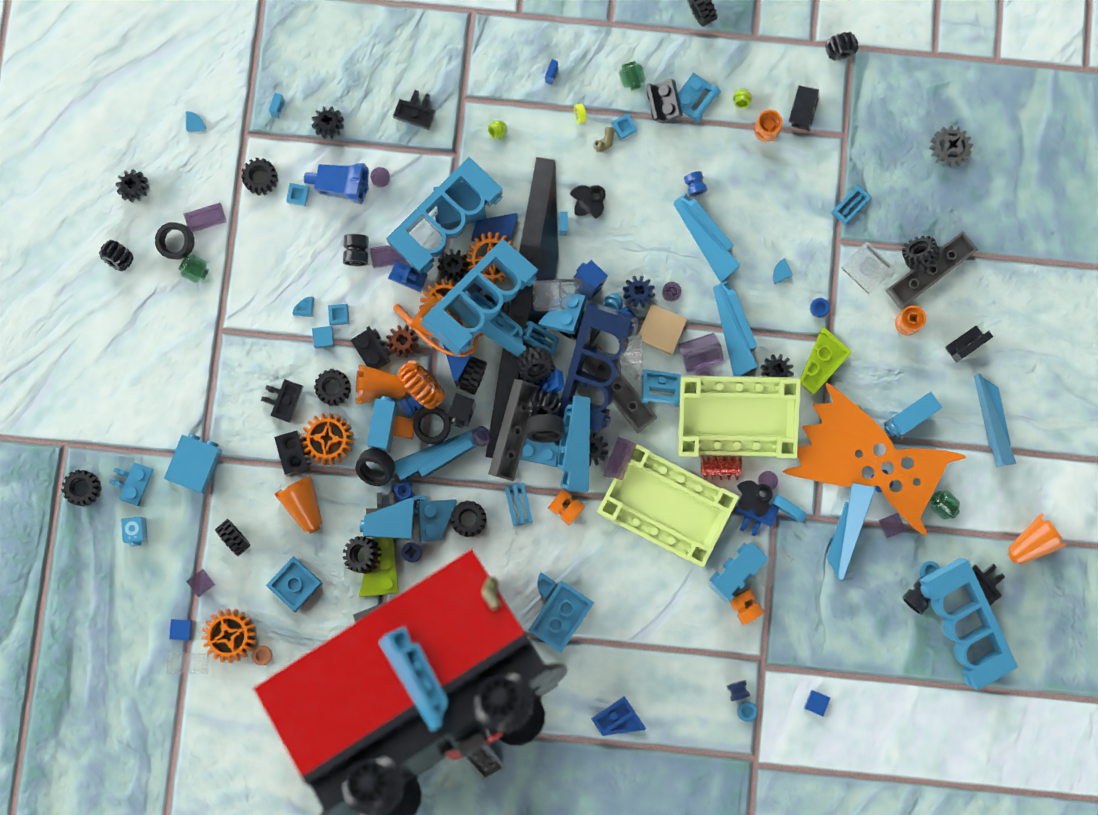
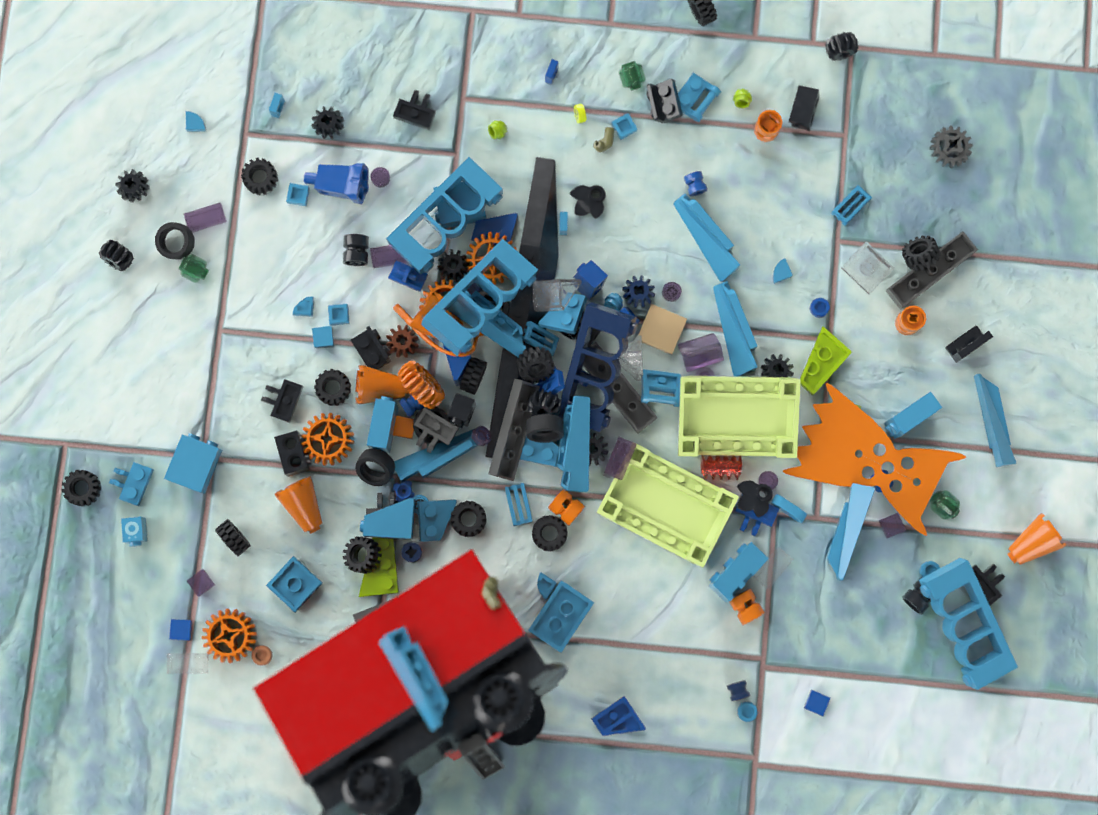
none -> dark grey hinge [414,408,459,453]
none -> black tyre [532,515,568,552]

